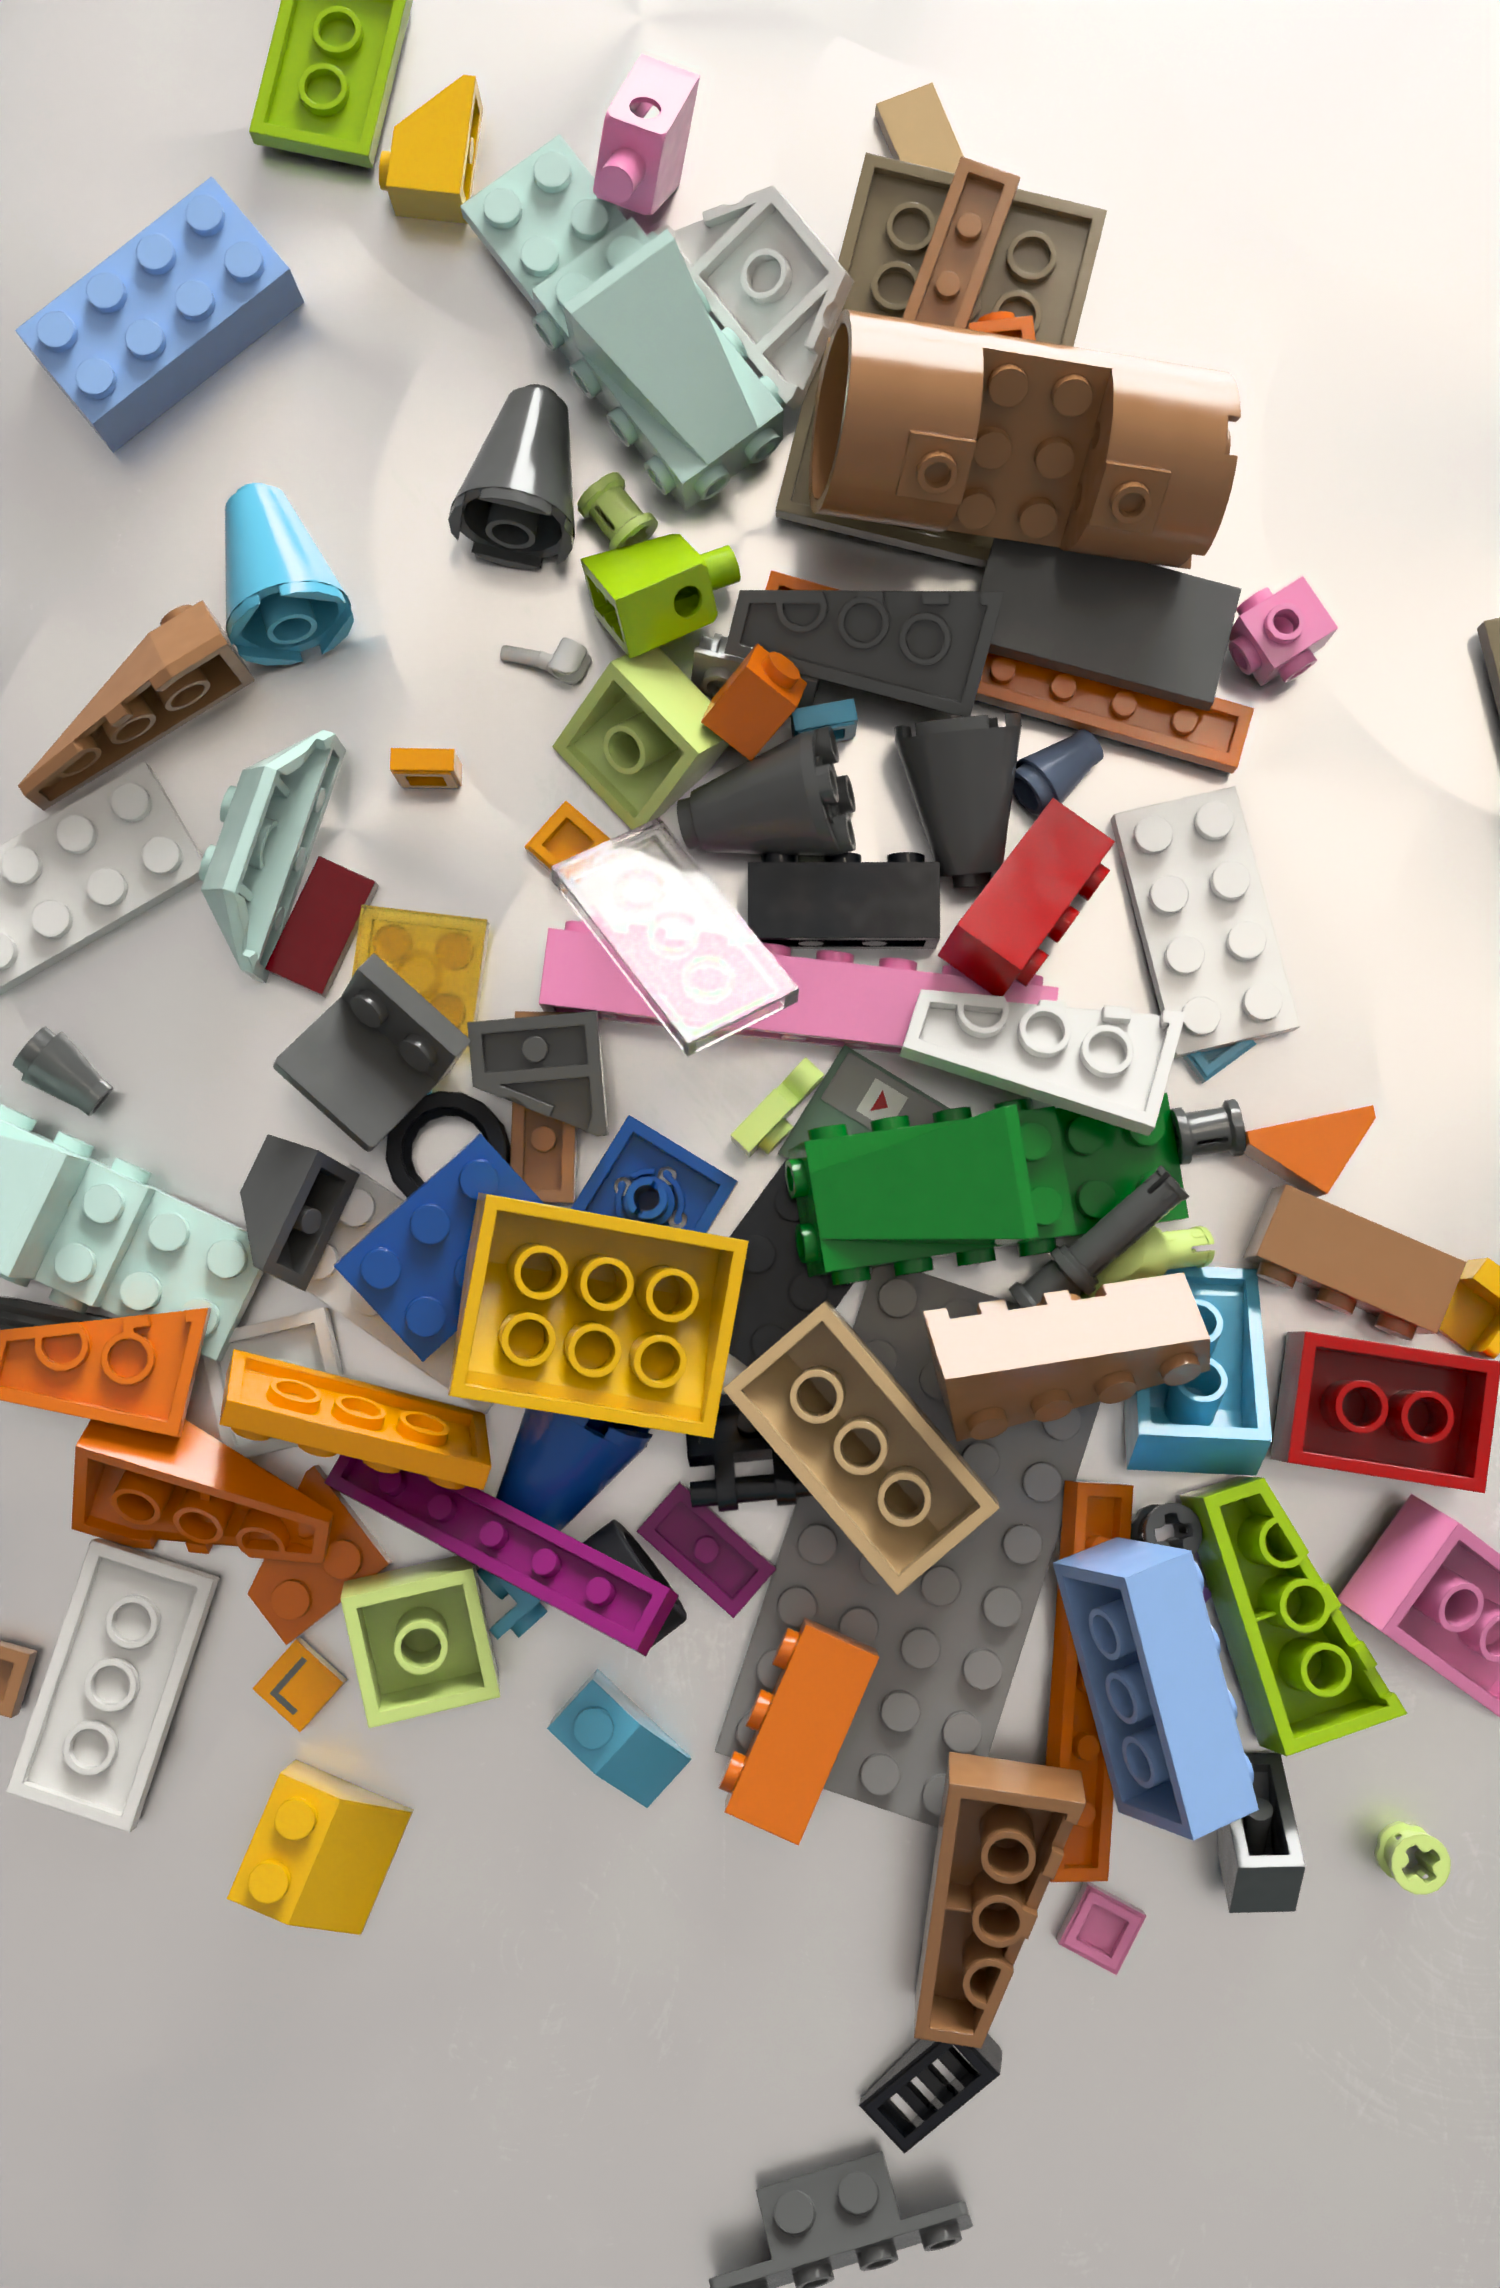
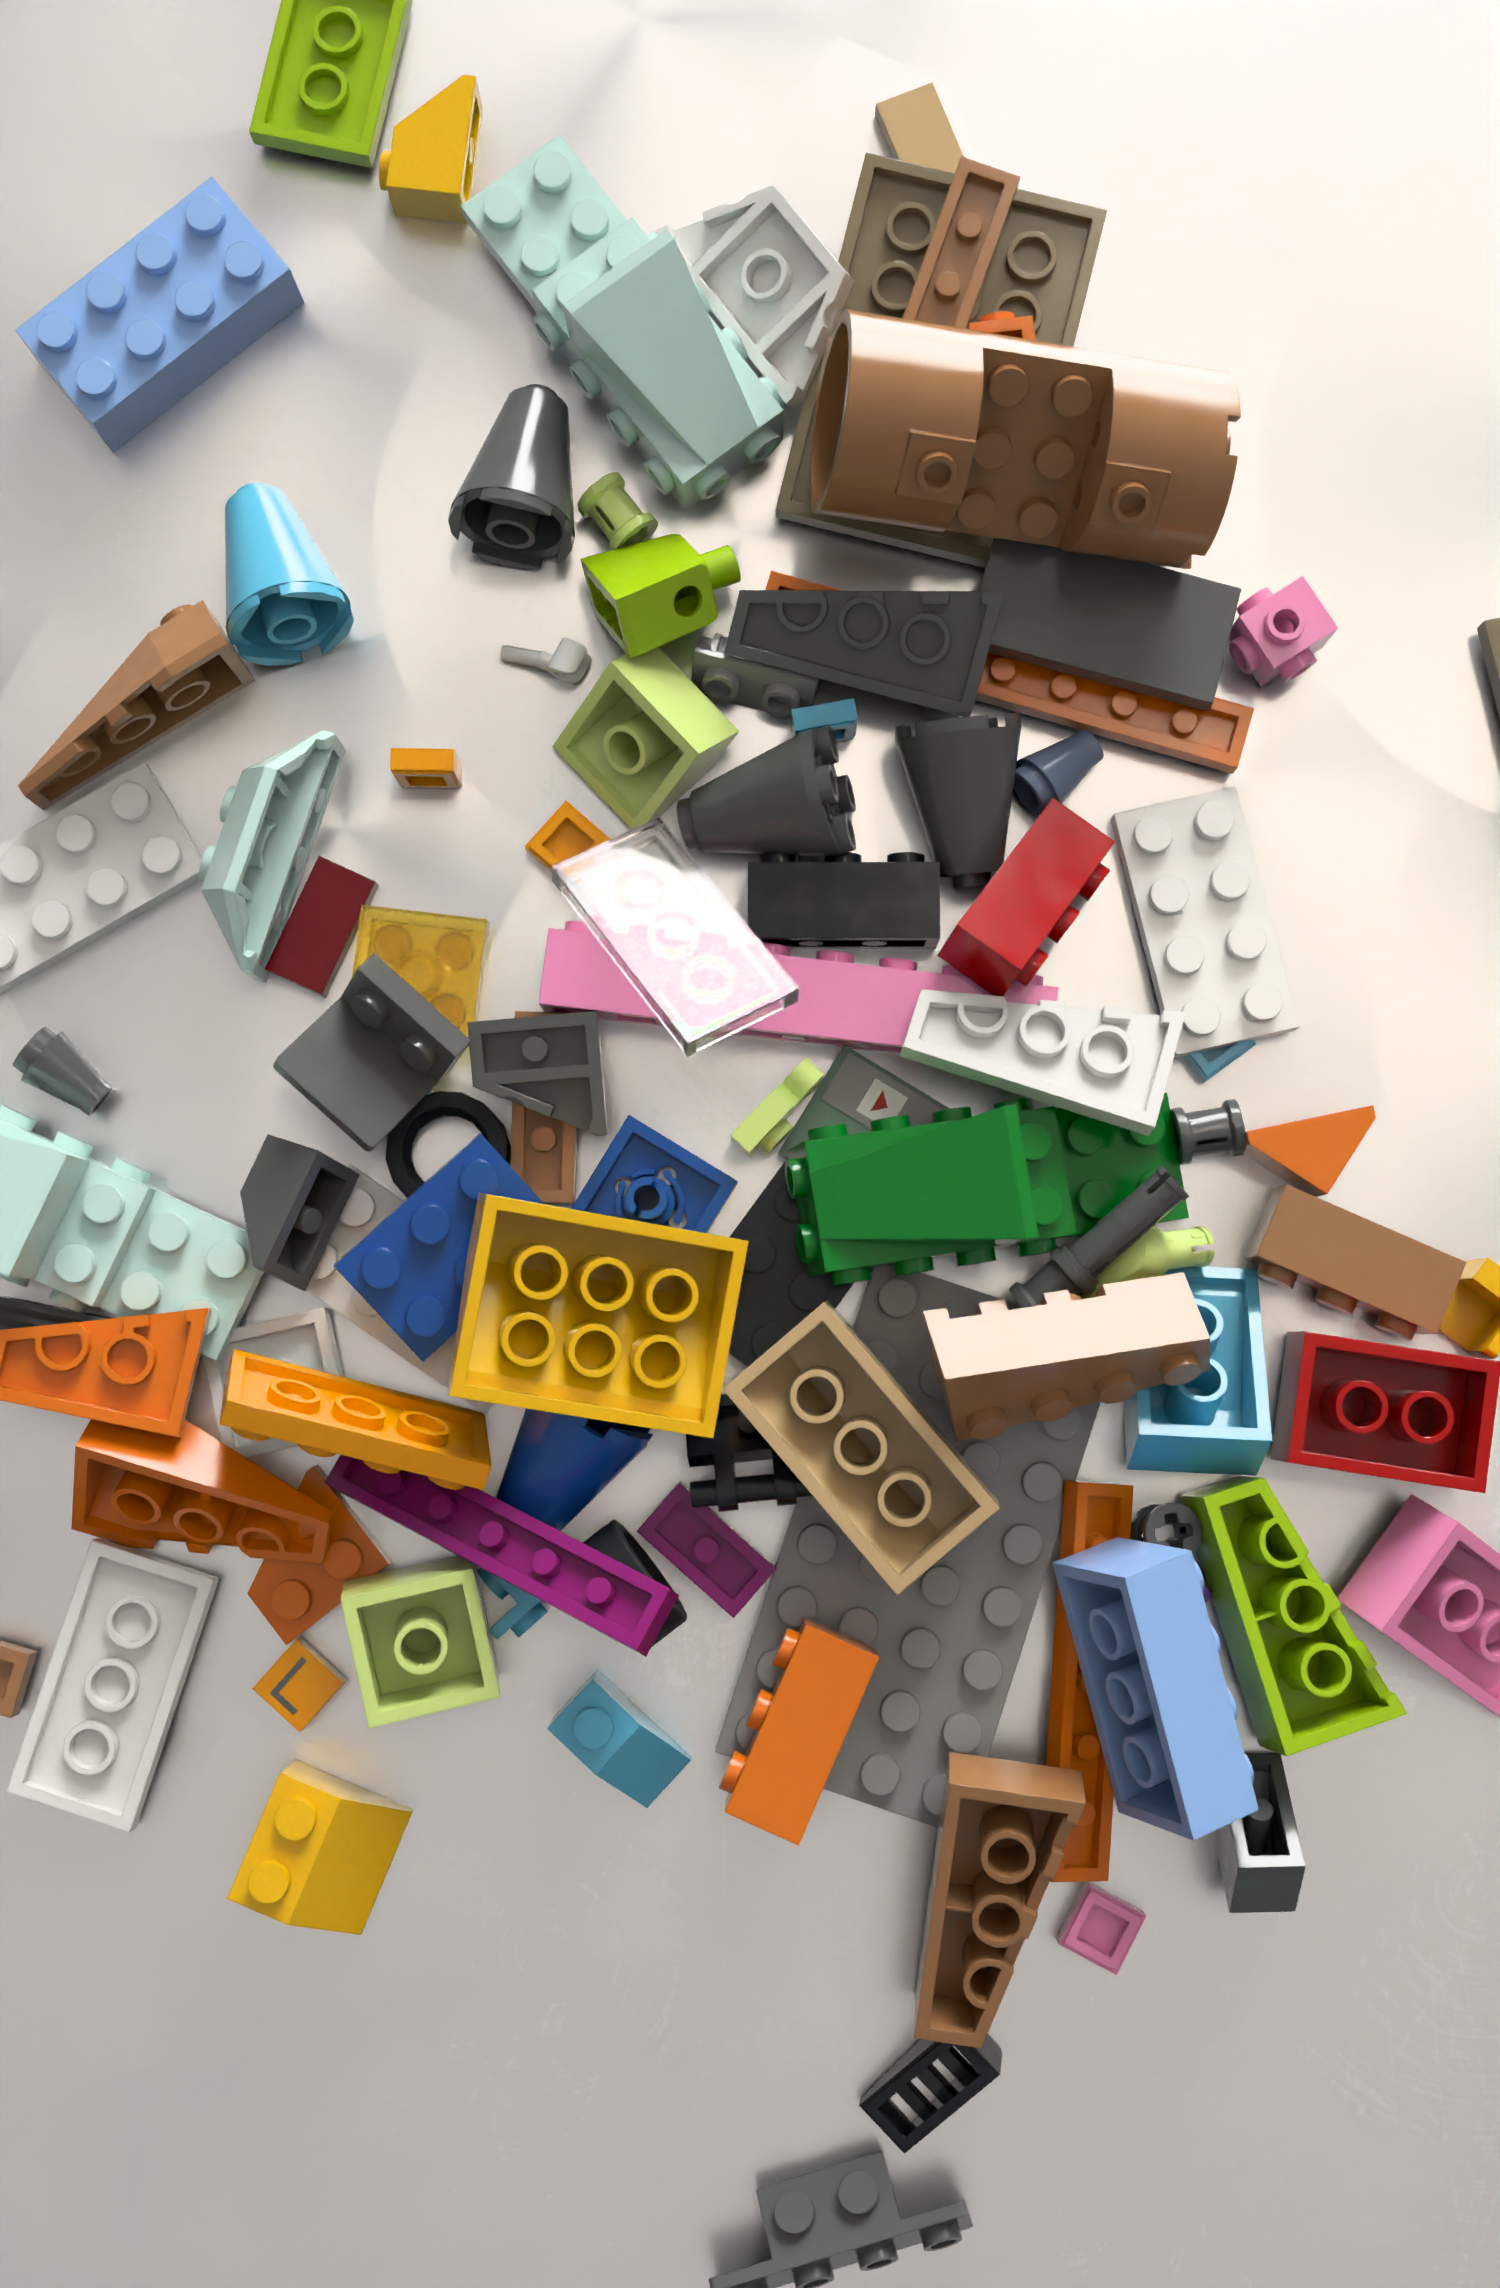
bright pink torso [593,54,700,215] -> none
orange brick [701,643,807,761] -> none
yellowish green bush [1374,1821,1451,1895] -> none

